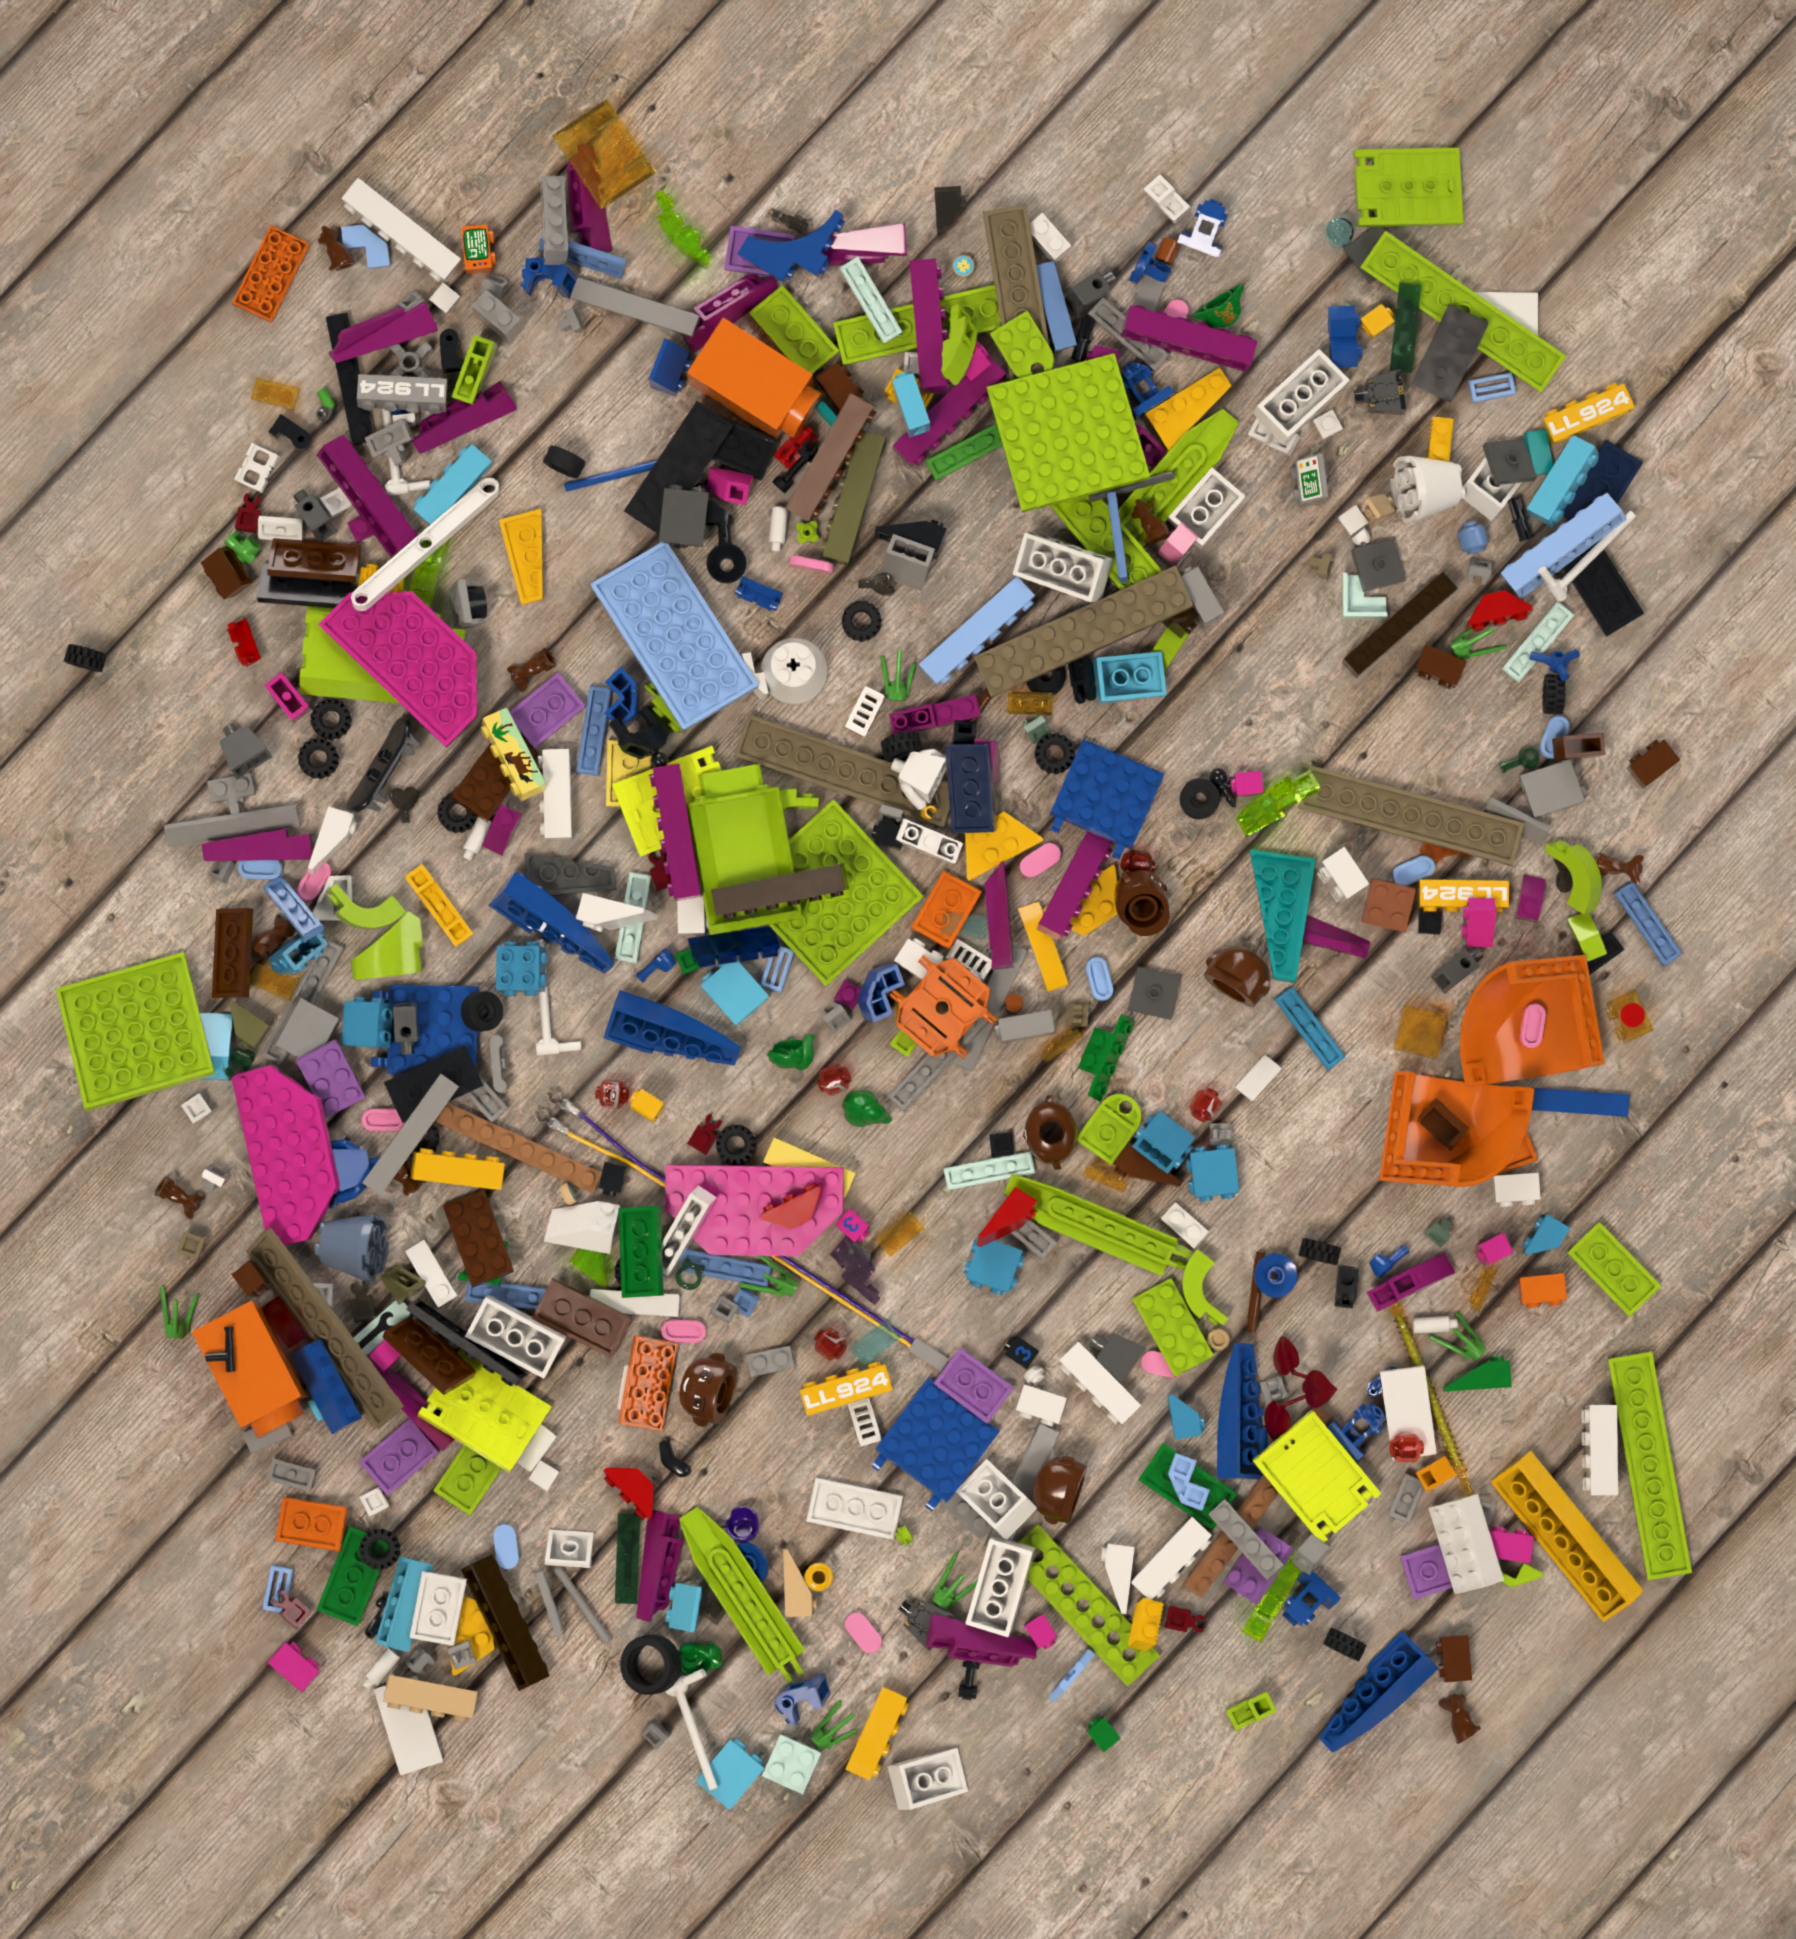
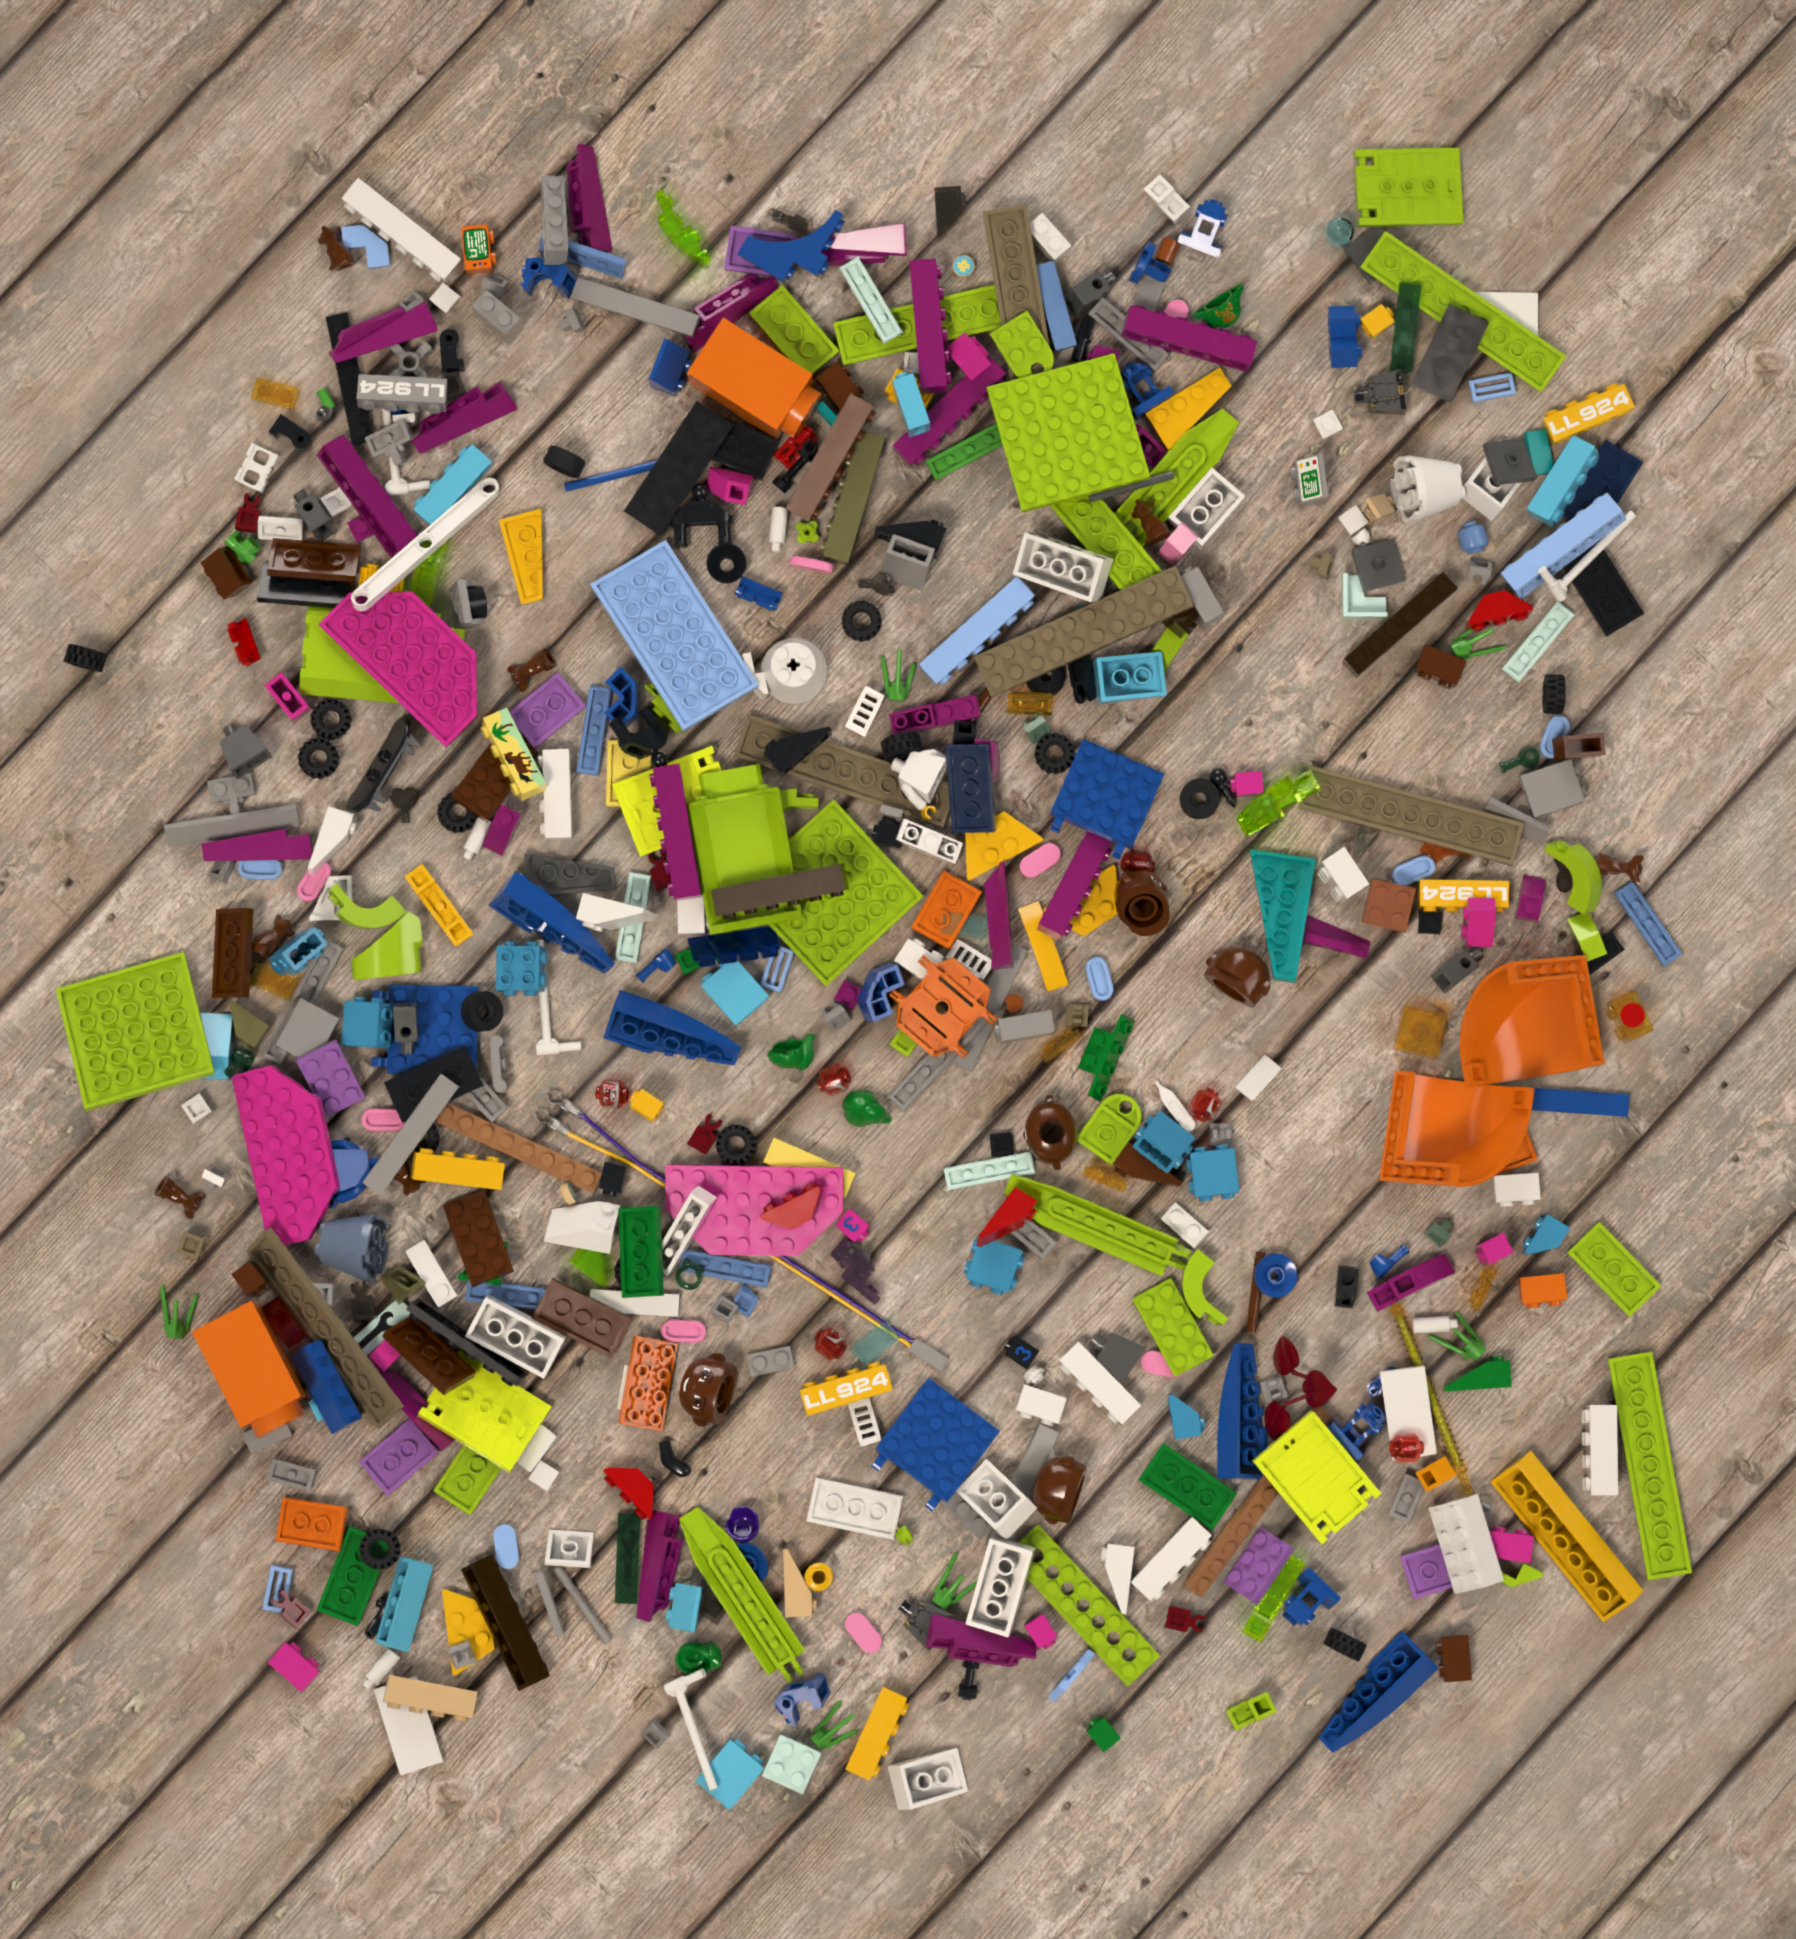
black piece [205,1327,235,1372] -> none
orange tile [232,225,310,323] -> none
medium blue tile [263,875,324,941] -> none
white tile [360,1487,390,1517] -> none
light grey tile [404,1645,435,1675] -> none
white tile [409,1571,467,1646] -> none
lime slope [452,335,498,405] -> none
clear yellow slope [552,99,656,210] -> none
black tyre [620,1634,682,1695] -> none
dark grey panel [659,485,709,547] -> none
bright green plant [739,1256,798,1297] -> none
clear yellow plate [876,1212,924,1257] -> none
medium lavender plate [934,1348,1014,1423] -> none
lime slope [941,304,978,386] -> none
medium blue tile [1107,492,1128,583] -> none
dark grey plate [1128,967,1181,1020] -> none
yellow brick [1128,1598,1164,1652] -> none
light blue tile [1168,1453,1210,1511] -> none
tan tile [1207,1328,1230,1351] -> none
light grey plate [1208,1499,1285,1581] -> none
white slope [1248,418,1300,456] -> none
white brick [1253,349,1350,445] -> none
dark azure tile [1274,986,1345,1071] -> none
light grey brick [1292,1534,1330,1575] -> none
black tyre [1298,1238,1341,1265] -> none
reddish brown panel [1418,1098,1469,1151] -> none
yellow brick [1426,417,1454,461] -> none
reddish brown animal [1438,1694,1481,1744] -> none
black axle [1508,497,1533,542] -> none
bright pink tile [1519,1004,1546,1048] -> none
blue piece [1529,649,1580,681] -> none
reddish brown brick [1627,739,1680,789] -> none
none -> black slope [764,726,832,778]
none -> white piece [1154,1080,1195,1132]

